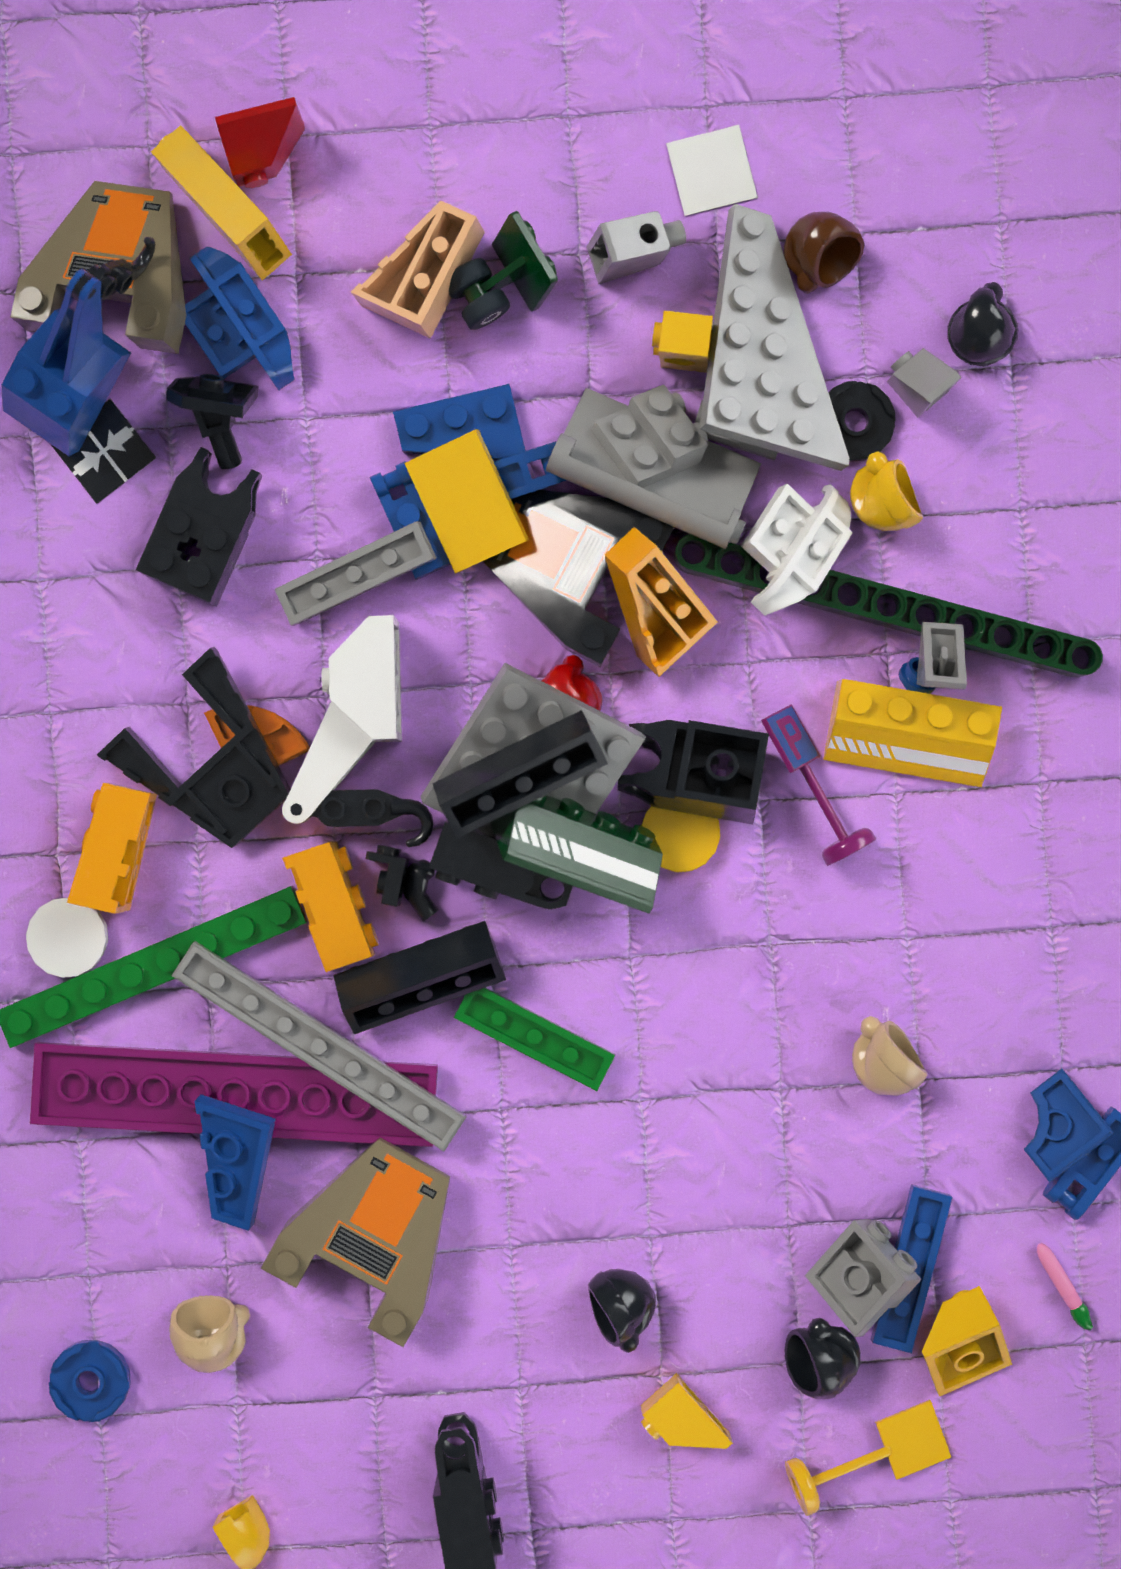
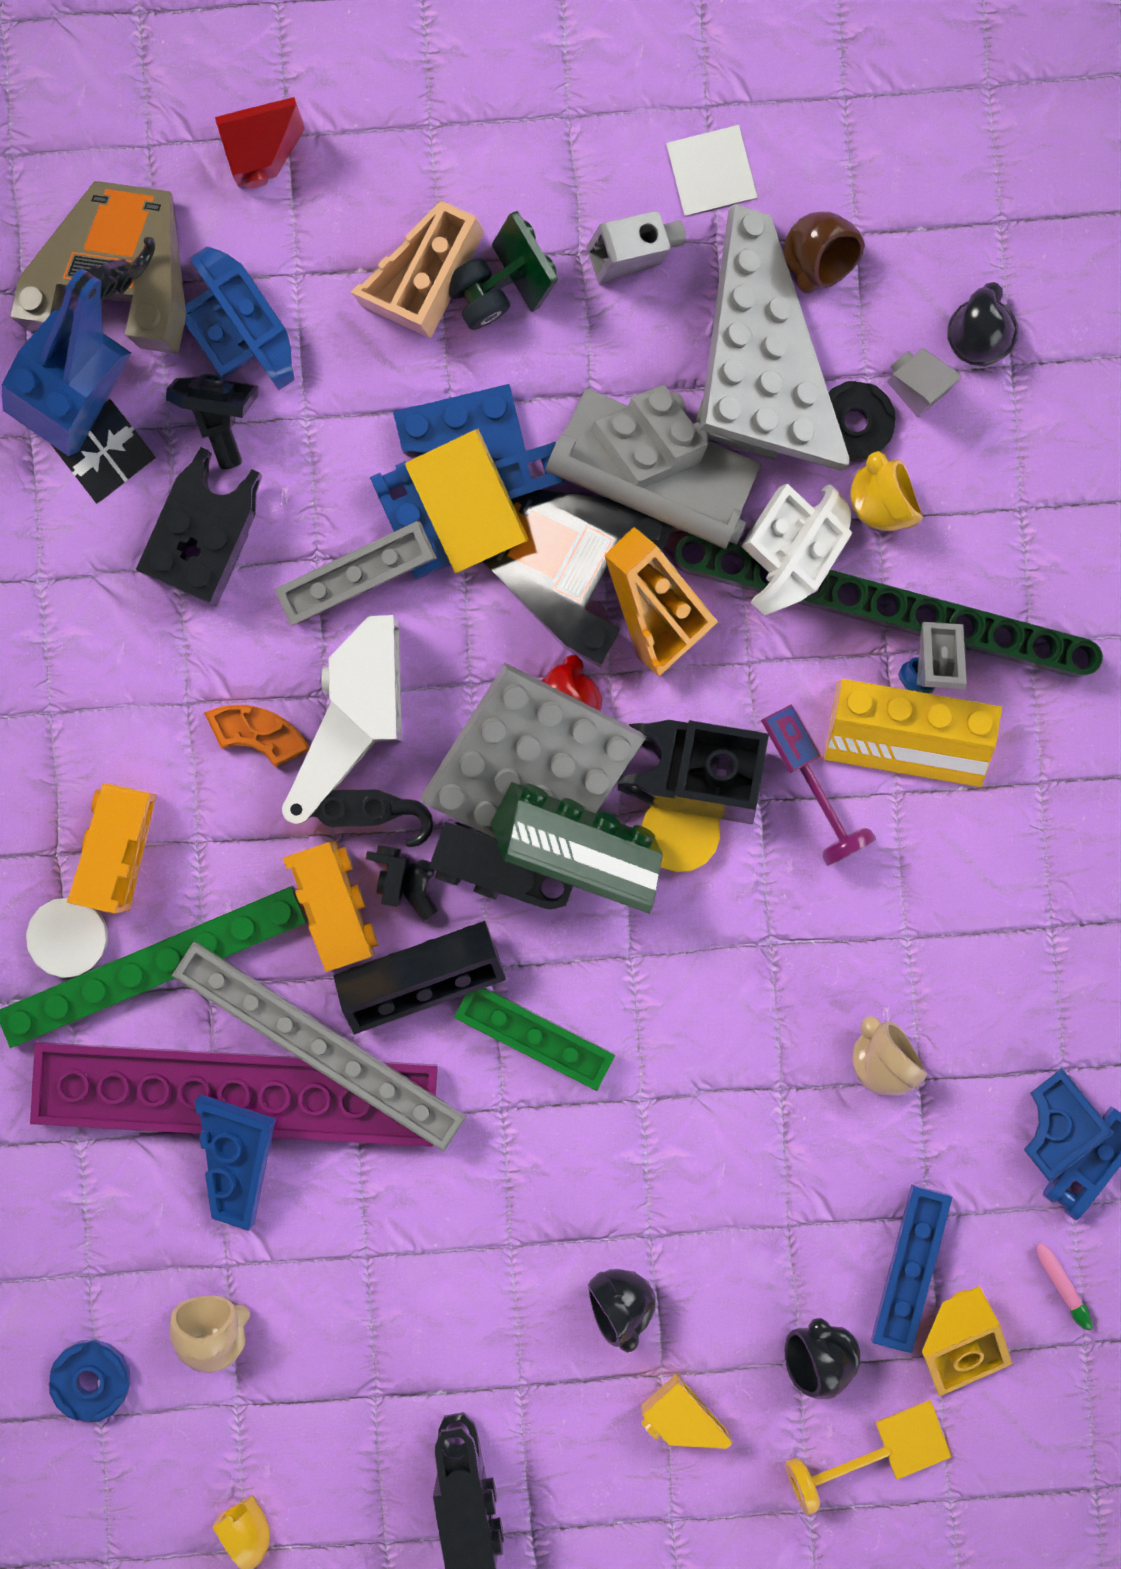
black wing [97,647,291,848] -> none
yellow slope [150,125,292,281] -> none
dark tan wedge [261,1137,450,1347] -> none
black brick [432,710,608,838] -> none
yellow brick [652,311,713,373] -> none
light grey plate [805,1219,922,1337] -> none

